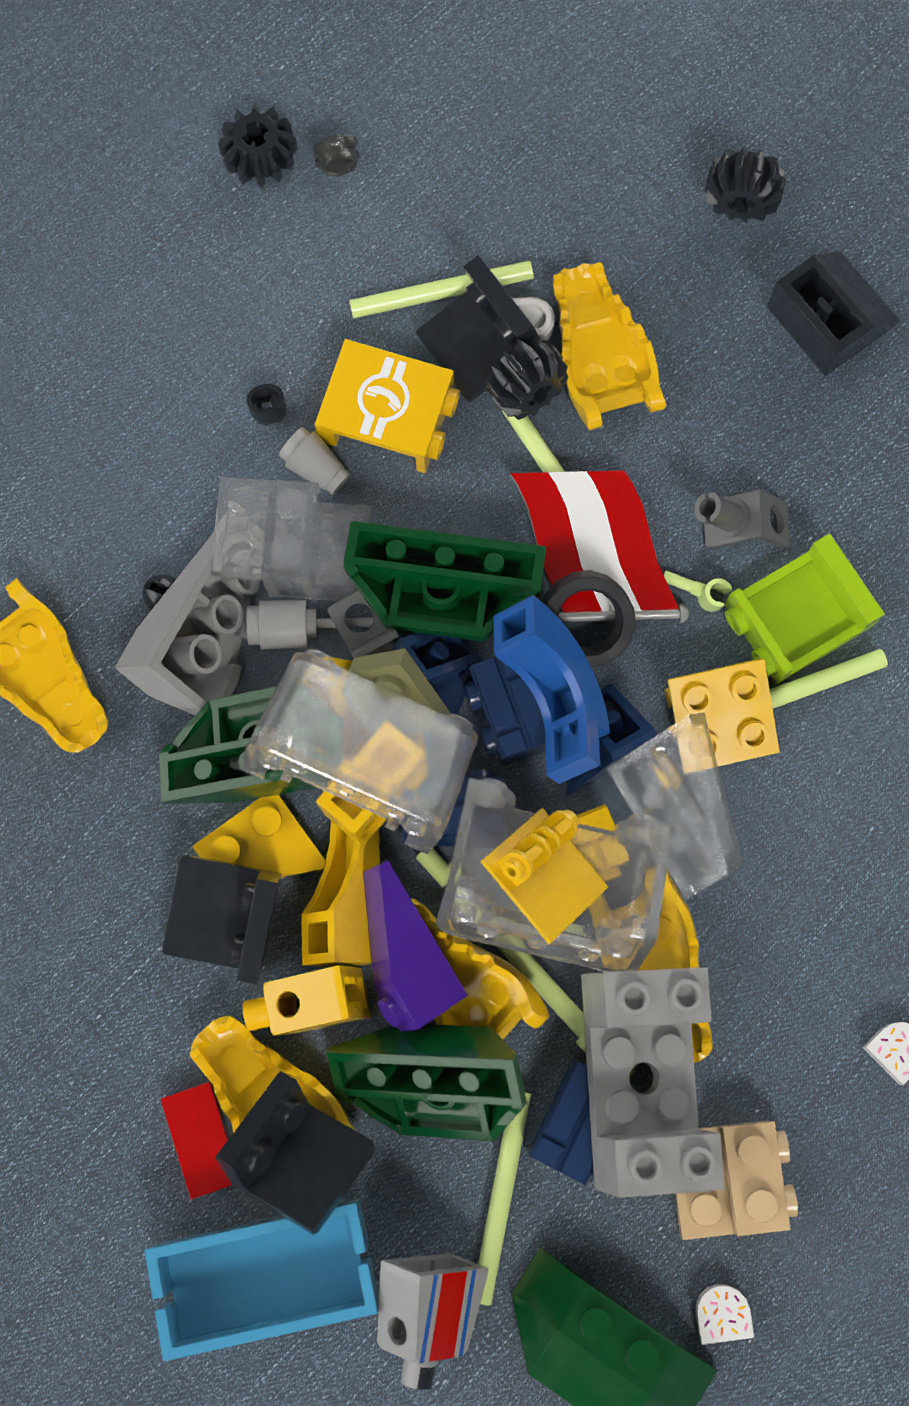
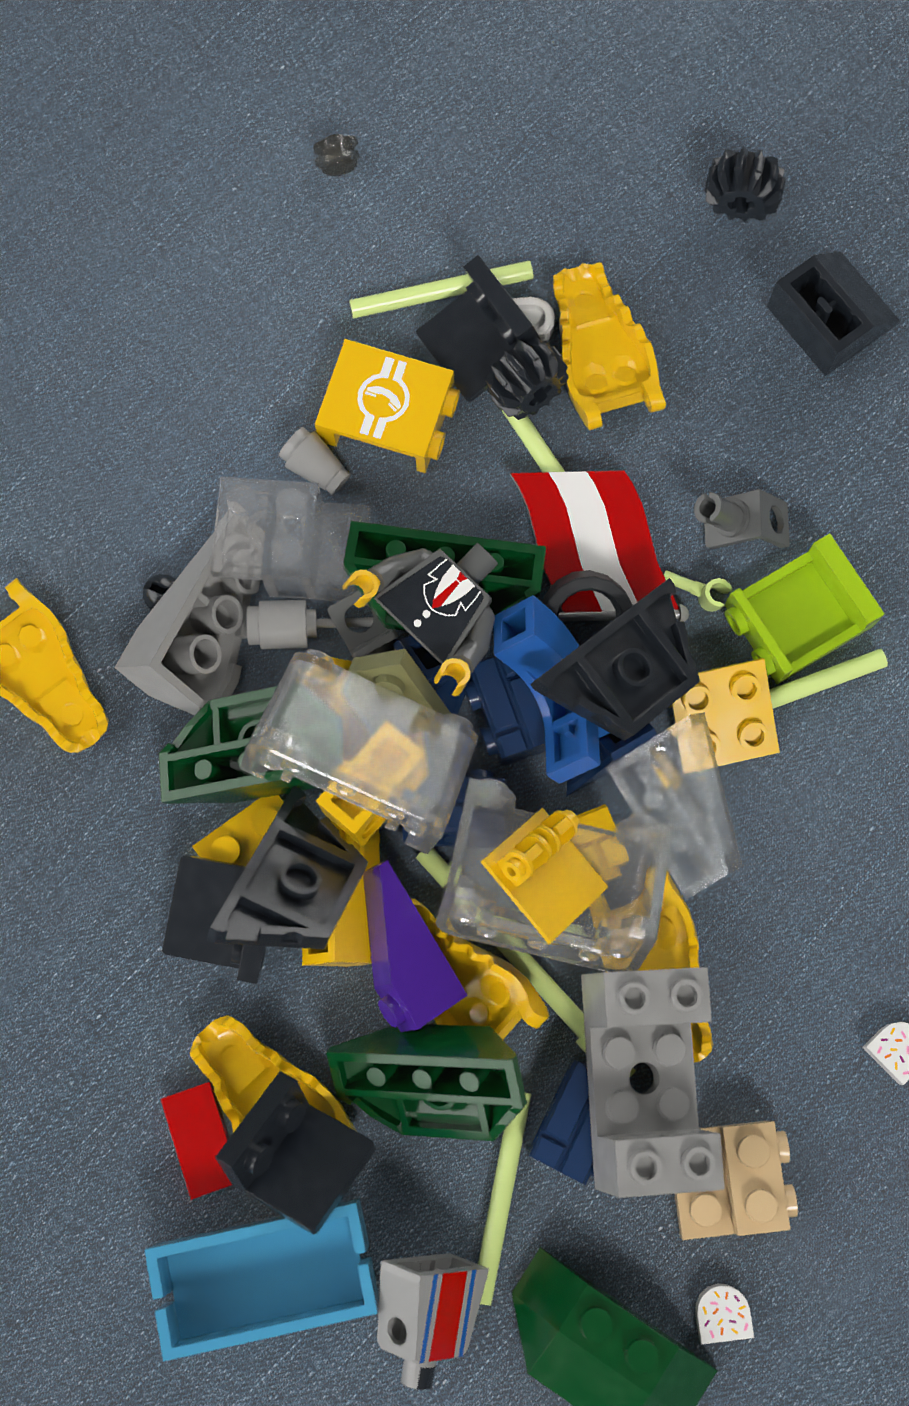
black gear [219,103,298,188] -> none
yellow torso [242,965,371,1035] -> none
black hinge [246,384,287,426] -> none
none -> black wing [207,786,368,949]
none -> torso [342,543,498,696]
none -> black wing [530,578,700,741]

